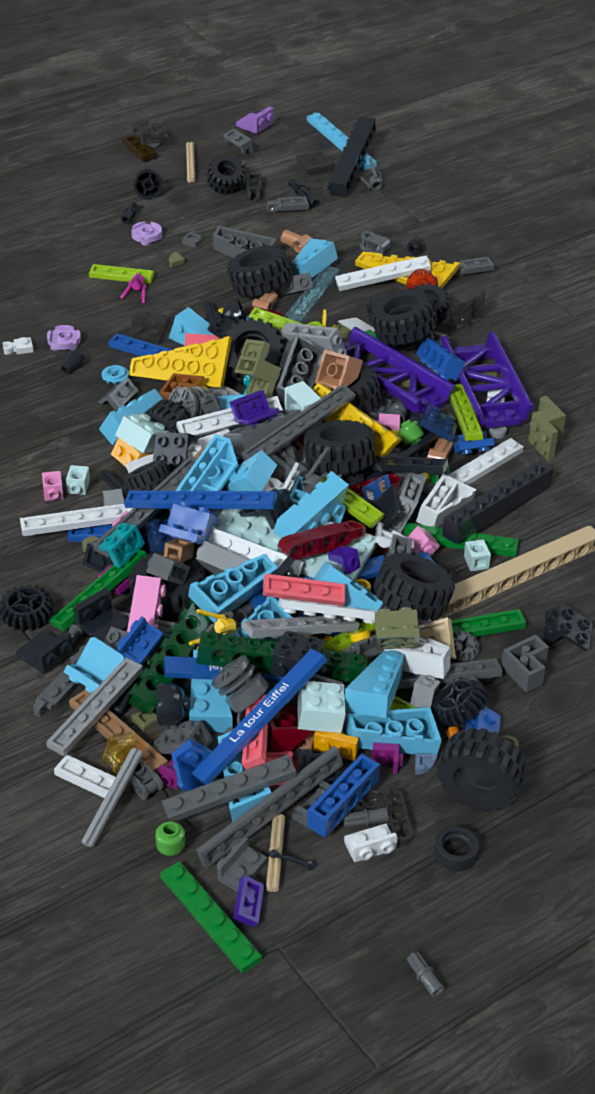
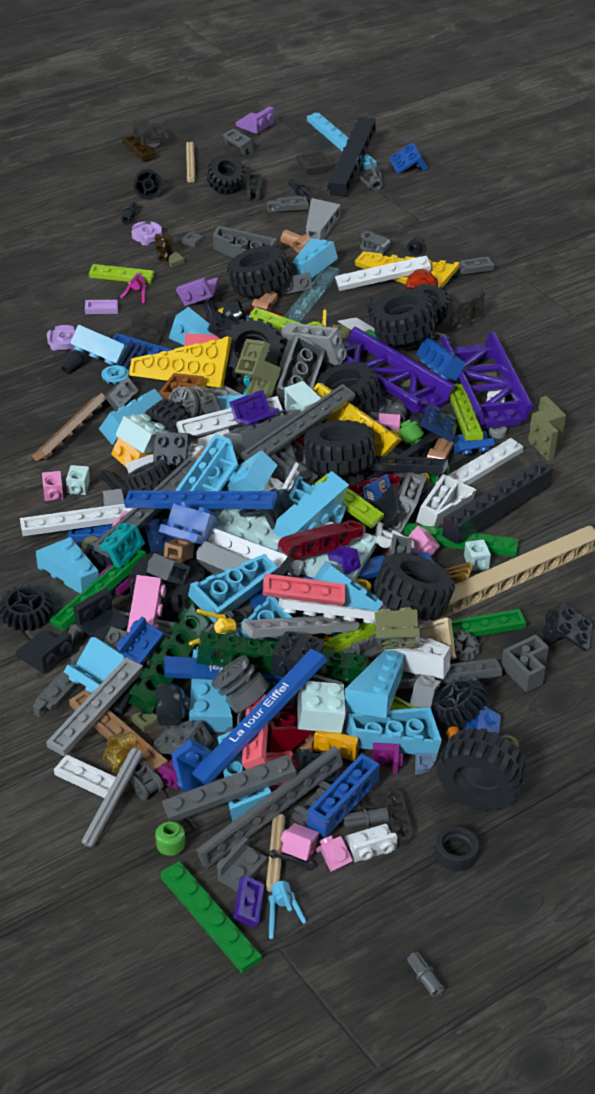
white plate [3,337,33,355] -> none
dark grey plant [302,448,342,494] -> none
nougat slope [315,349,363,389] -> none
yellow tile [350,629,371,642] -> none
none -> medium nougat plate [32,393,106,461]
none -> medium azure wedge [36,537,99,593]
none -> medium azure wedge [71,325,127,366]
none -> lavender tile [85,300,118,314]
none -> dark blue tile [117,341,147,371]
none -> dark brown hips [154,233,174,262]
none -> medium lavender bracket [176,278,219,306]
none -> medium azure plant [269,881,306,939]
none -> bright pink brick [281,823,319,861]
none -> light grey slope [306,198,340,240]
none -> bright pink bracket [315,835,353,872]
none -> blue bracket [389,142,429,174]
none -> pearl gold tile [445,562,473,583]

